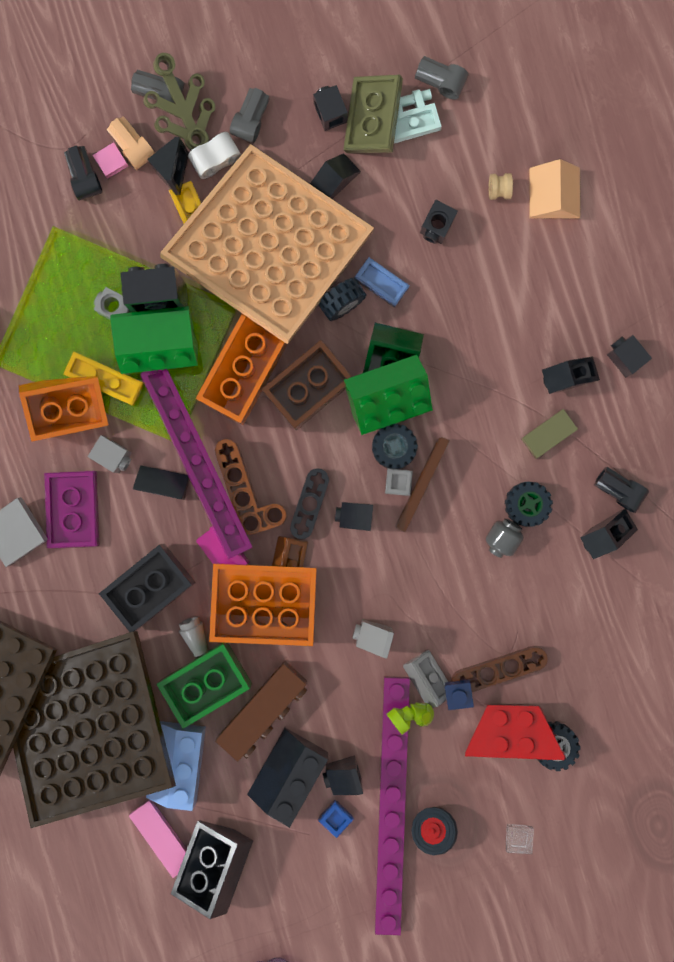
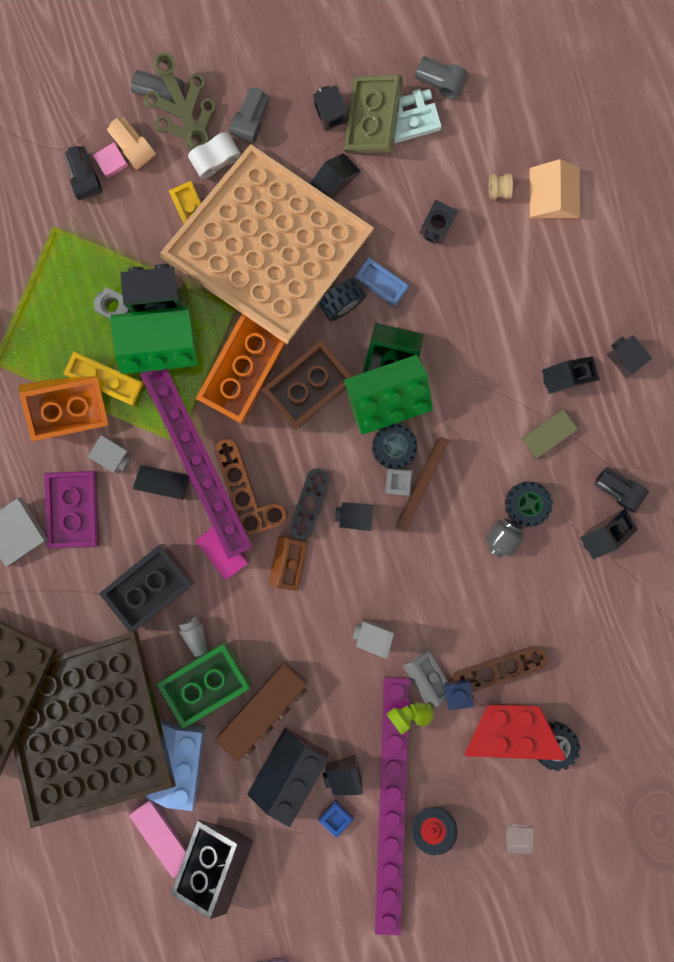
black slope [147,137,189,195] -> none
orange slope [209,564,316,646] -> none

